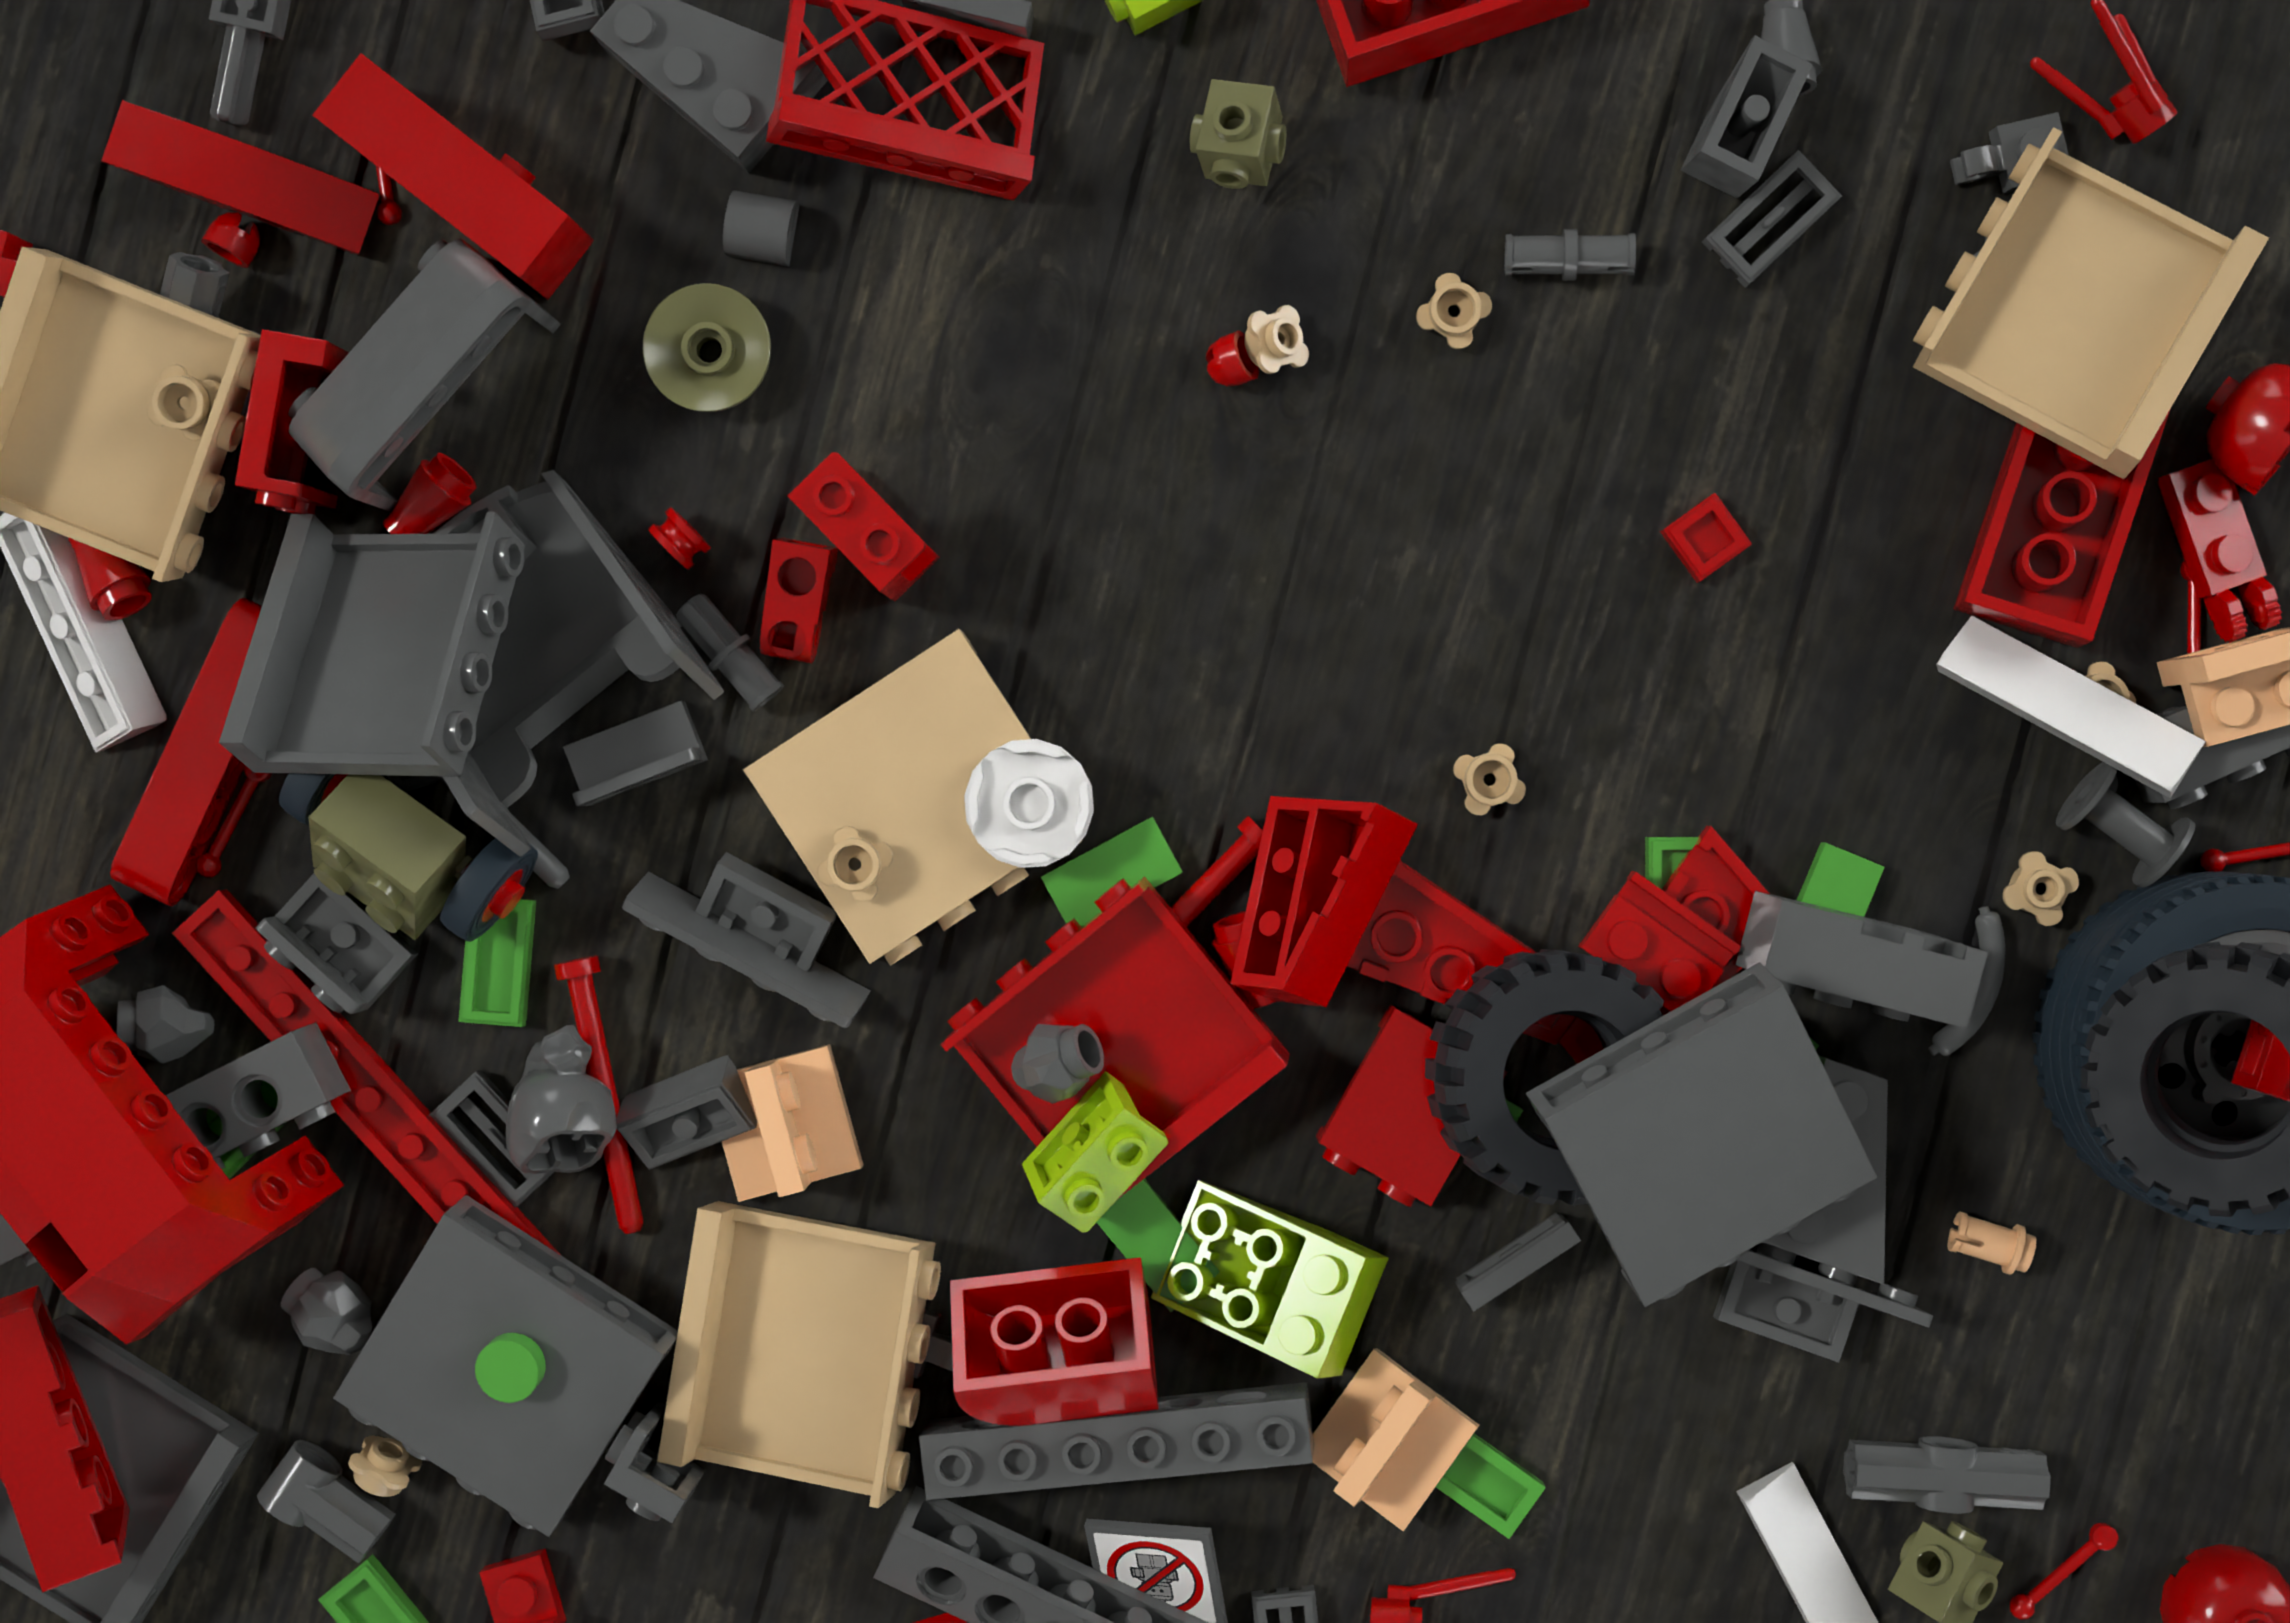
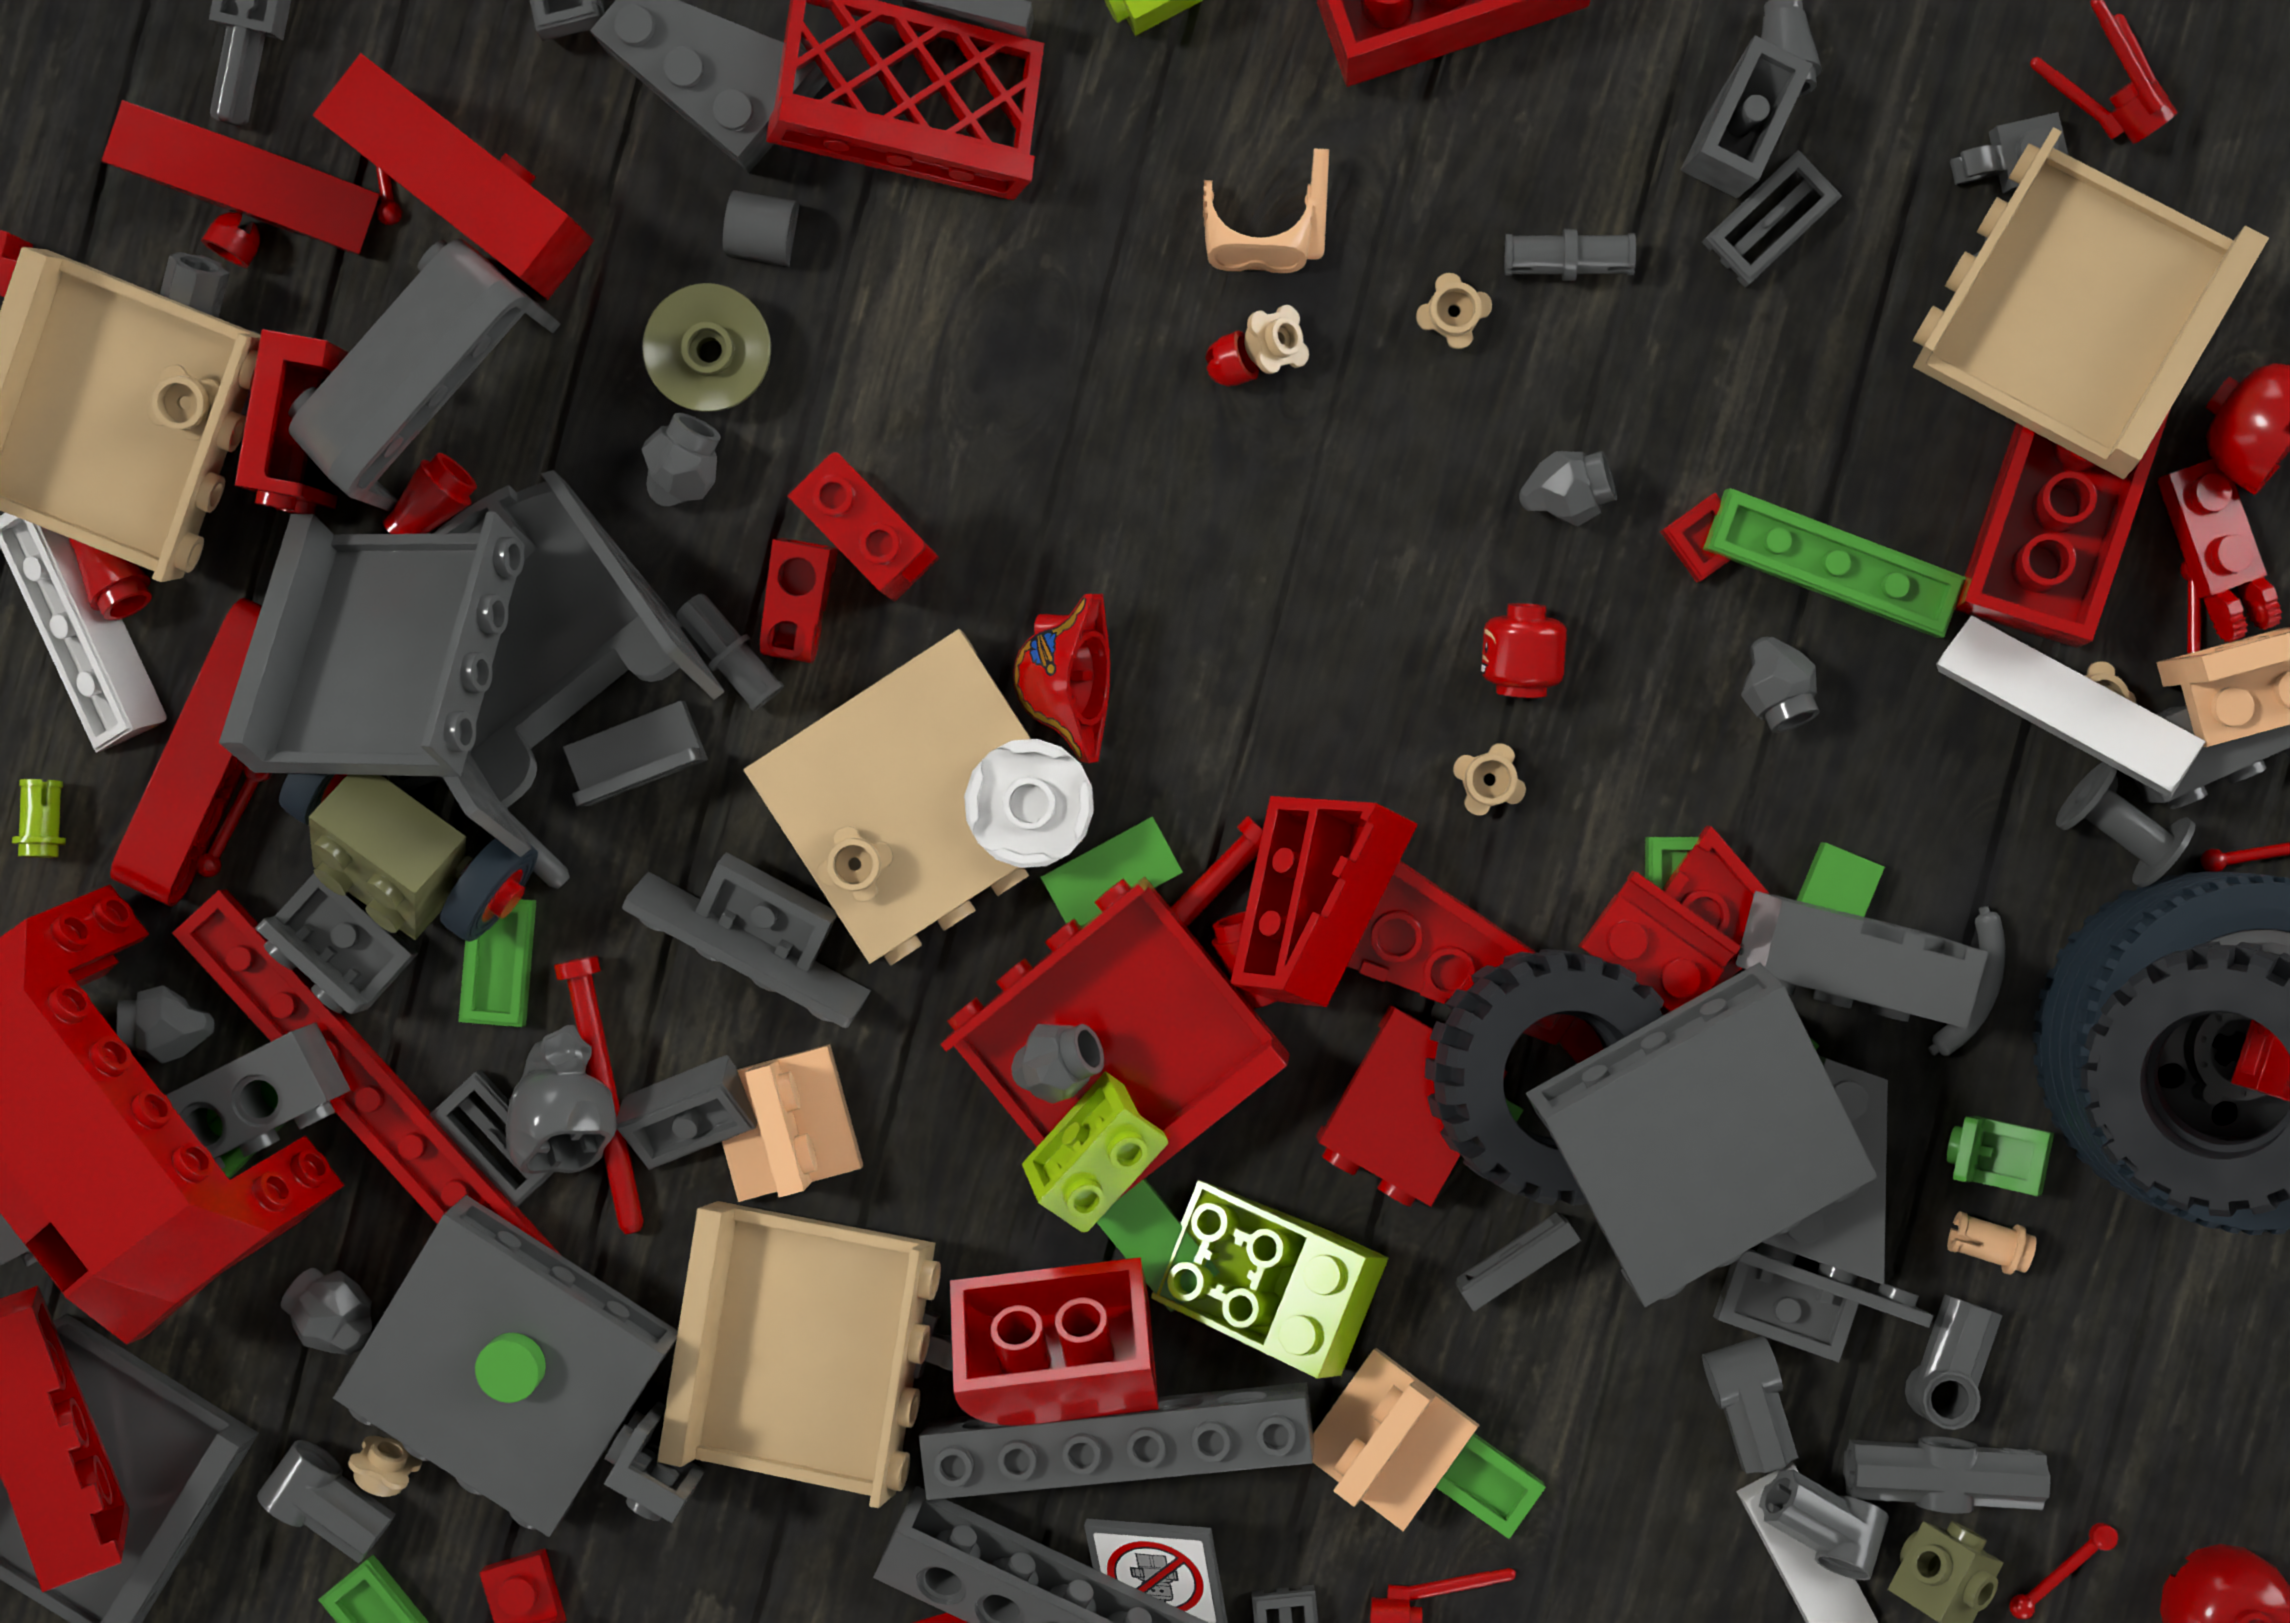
red bush [648,507,711,570] -> none
olive brick [1190,79,1287,189] -> none
tan plate [2003,851,2079,926] -> none
none -> lime pin [12,779,66,858]
none -> dark grey rock [642,413,721,507]
none -> red hat [1013,594,1110,763]
none -> light nougat helmet [1203,148,1329,273]
none -> red head [1481,603,1567,698]
none -> dark grey rock [1519,451,1617,527]
none -> dark grey piece [1702,1336,1798,1474]
none -> bright green tile [1703,488,1966,638]
none -> dark grey rock [1741,636,1820,733]
none -> dark grey piece [1759,1470,1889,1580]
none -> dark grey piece [1905,1294,2002,1430]
none -> bright green bracket [1947,1116,2054,1196]

